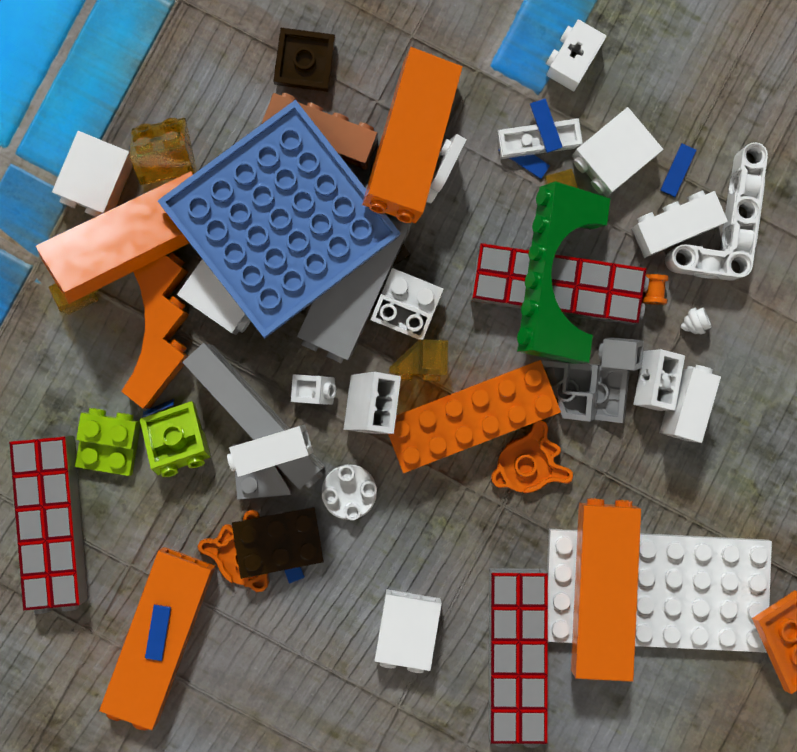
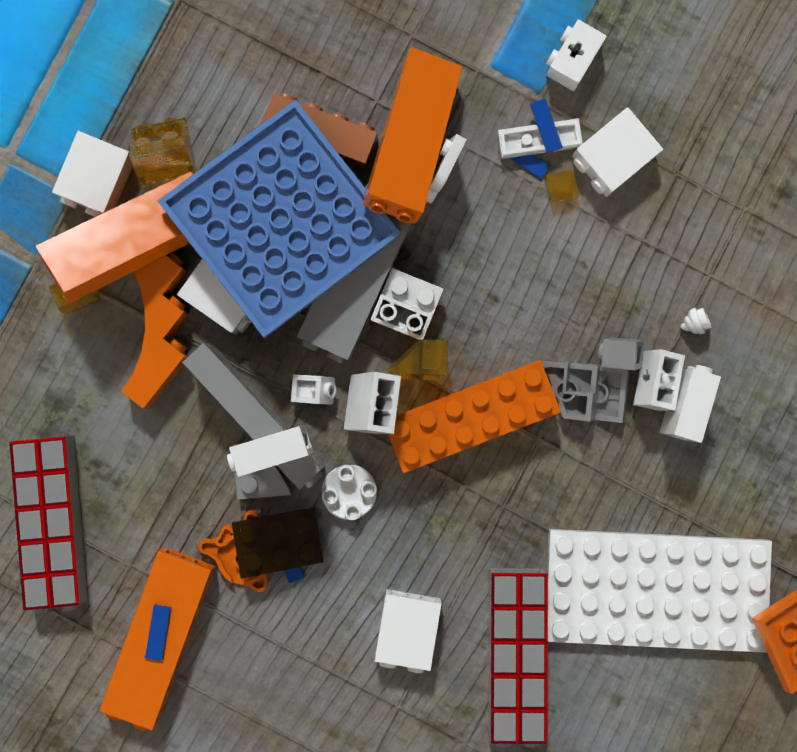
lime plate [75,408,141,476] -> none
lime plate [140,401,211,477] -> none
blue piece [142,399,174,417] -> none
dark brown plate [273,27,336,92] -> none
light grey brick [470,243,649,326] -> none
orange tile [491,420,573,493] -> none
green arch [517,181,611,364] -> none
orange brick [571,498,641,682] -> none
white brick [631,190,728,258] -> none
orange bush [642,274,669,305] -> none
blue window [660,143,696,197] -> none
white beam [665,142,768,281] -> none

